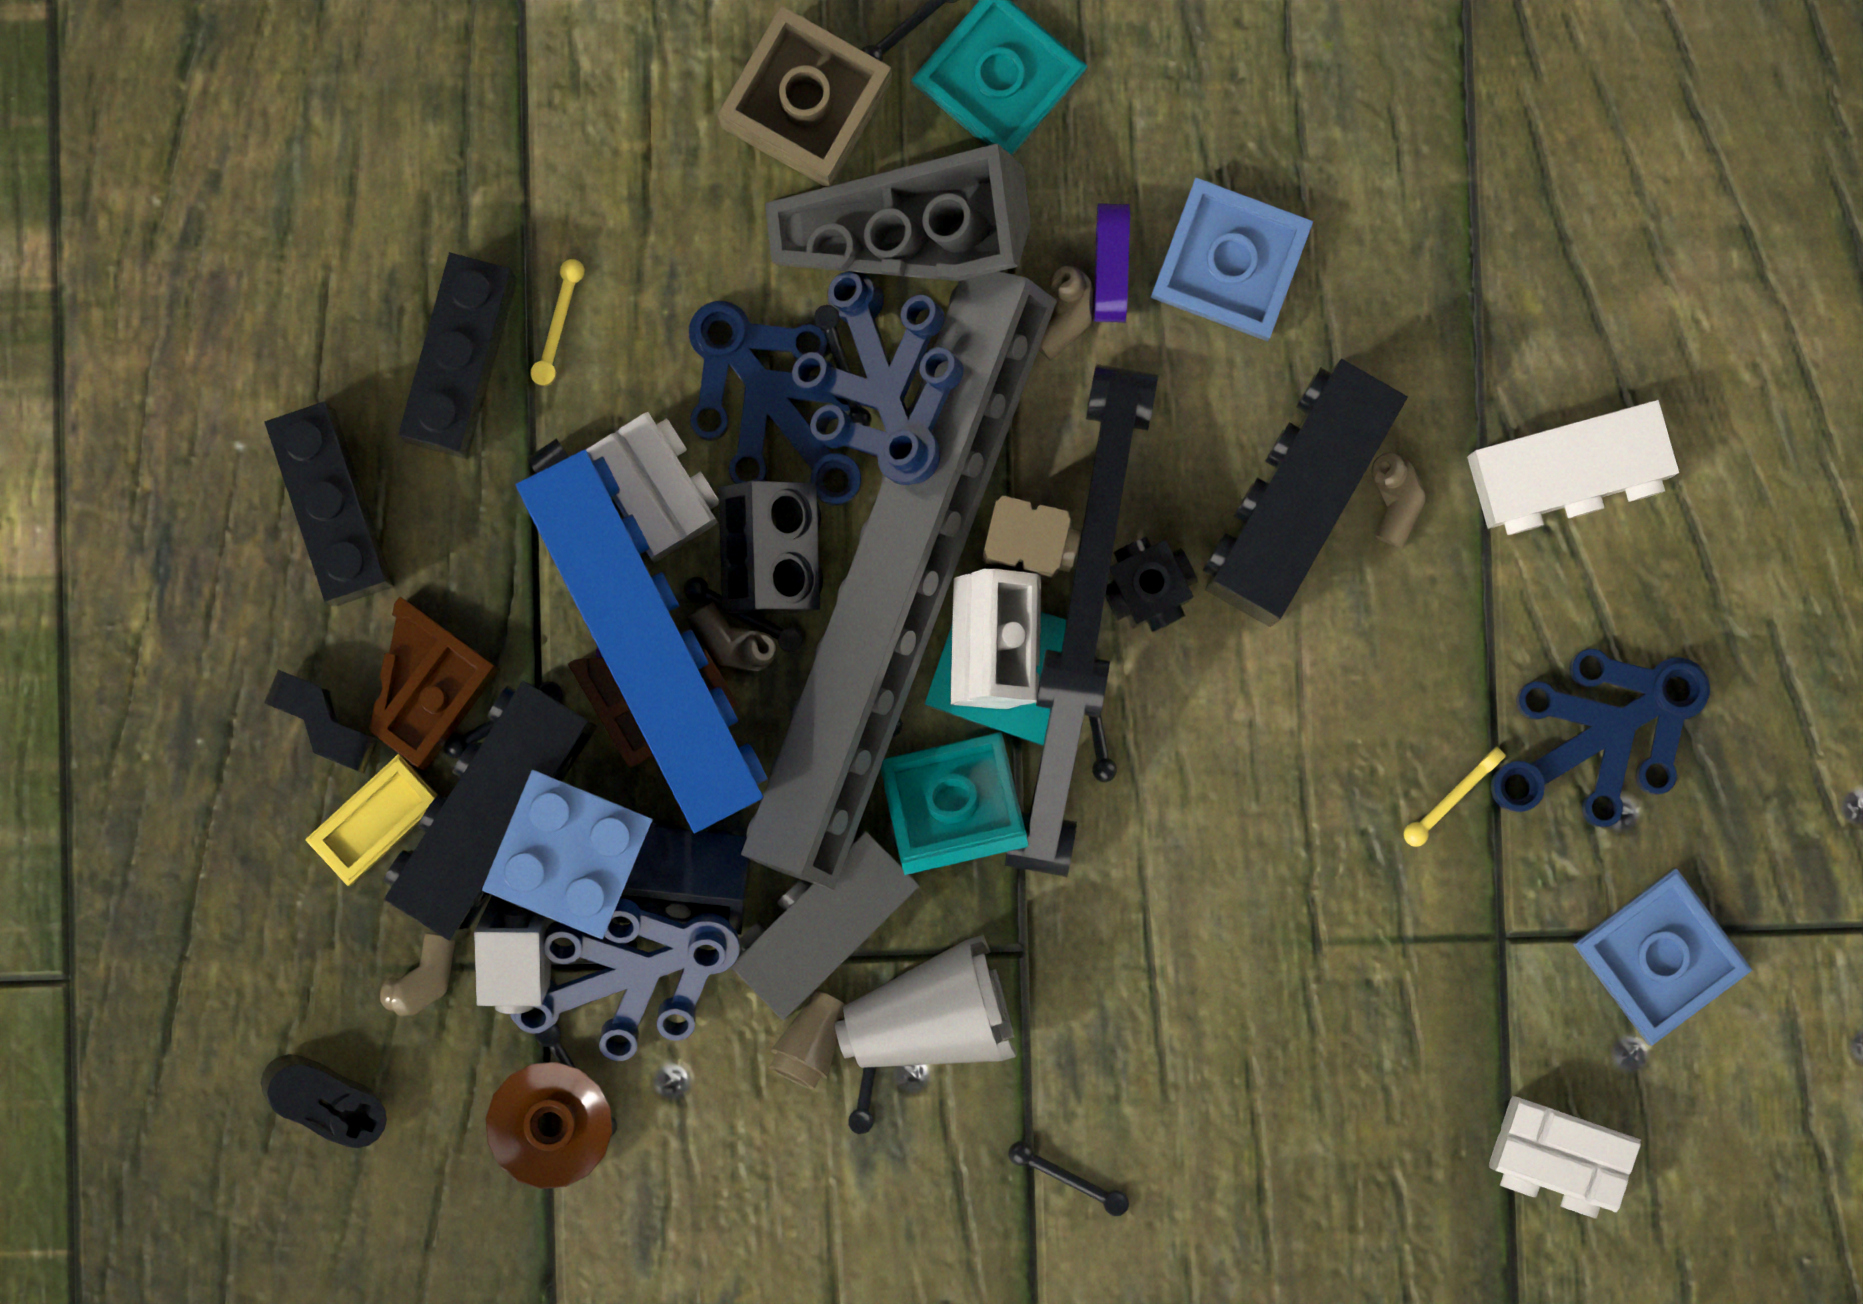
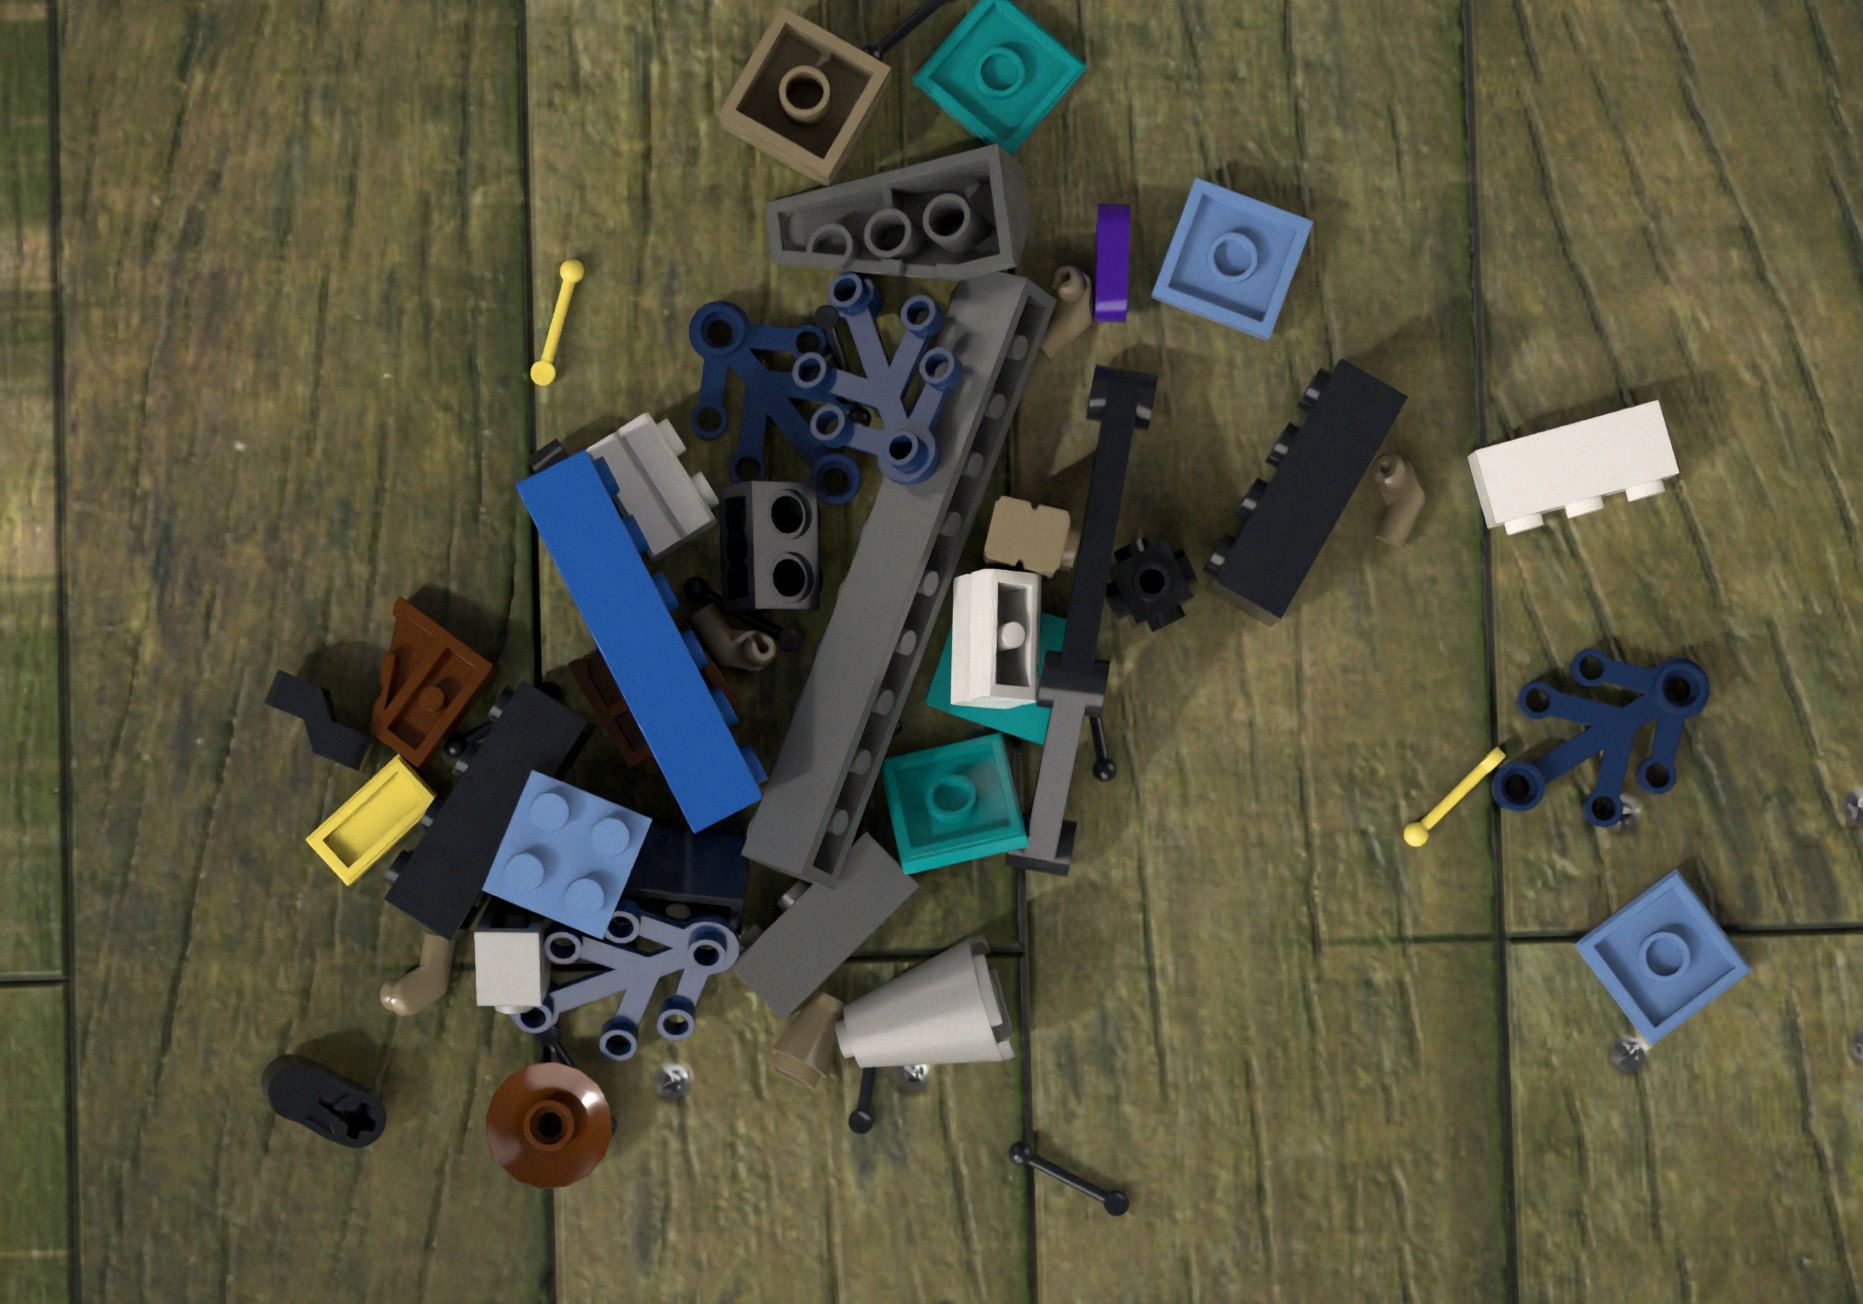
black brick [264,401,394,607] -> none
black brick [398,252,518,459] -> none
white brick [1489,1096,1641,1219] -> none

